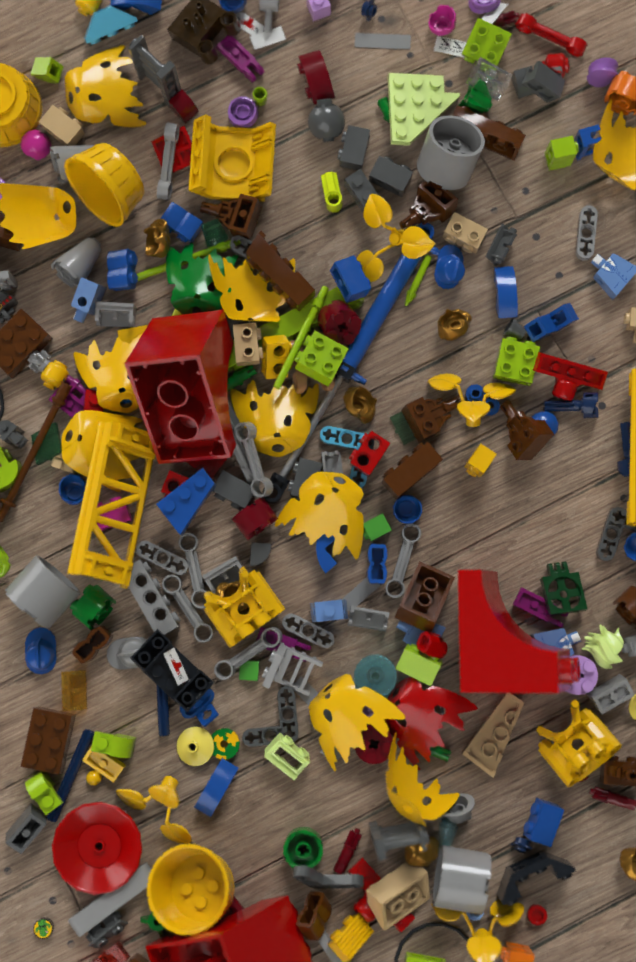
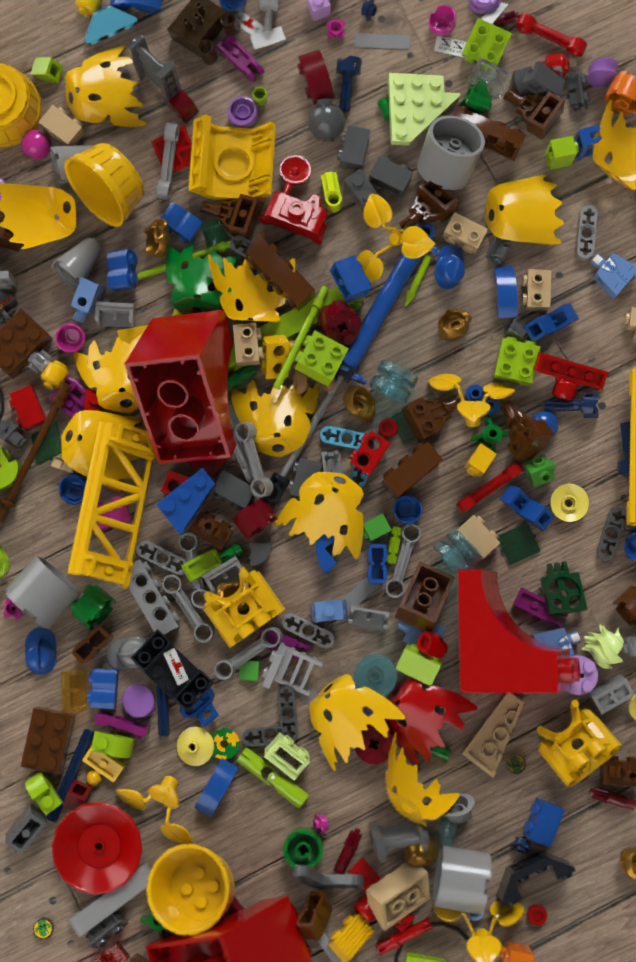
none -> dark pink plate [3,599,22,619]
none -> red brick [9,385,46,431]
none -> dark pink hair [55,323,86,353]
none -> dark red brick [63,779,92,811]
none -> blue brick [87,668,119,709]
none -> magenta hinge [94,711,150,738]
none -> medium lavender piece [122,684,156,719]
none -> lime tile [181,547,223,582]
none -> reddish brown brick [188,510,234,551]
none -> green pin [218,543,244,563]
none -> lime piece [236,747,309,809]
none -> red piece [259,155,328,245]
none -> dark pink plate [313,814,328,835]
none -> dark pink plate [327,20,345,39]
none -> dark blue piece [336,56,362,112]
none -> clear light blue wheel [369,360,418,404]
none -> red pin [375,917,433,956]
none -> red tile [379,418,399,438]
none -> lime axle [386,526,402,564]
none -> clear light blue wheel [434,528,483,574]
none -> red piece [455,461,525,513]
none -> tan brick [455,515,500,560]
none -> green brick [471,417,509,452]
none -> yellow piece [485,174,564,245]
none -> clear green piece [498,523,540,565]
none -> blue brick [500,484,555,532]
none -> reddish brown brick [503,89,565,140]
none -> clear smoke tile [506,753,526,774]
none -> tan brick [522,269,551,312]
none -> bright green brick [523,454,556,488]
none -> light yellow dish [550,484,589,522]
none -> dark grey hinge [567,68,590,110]

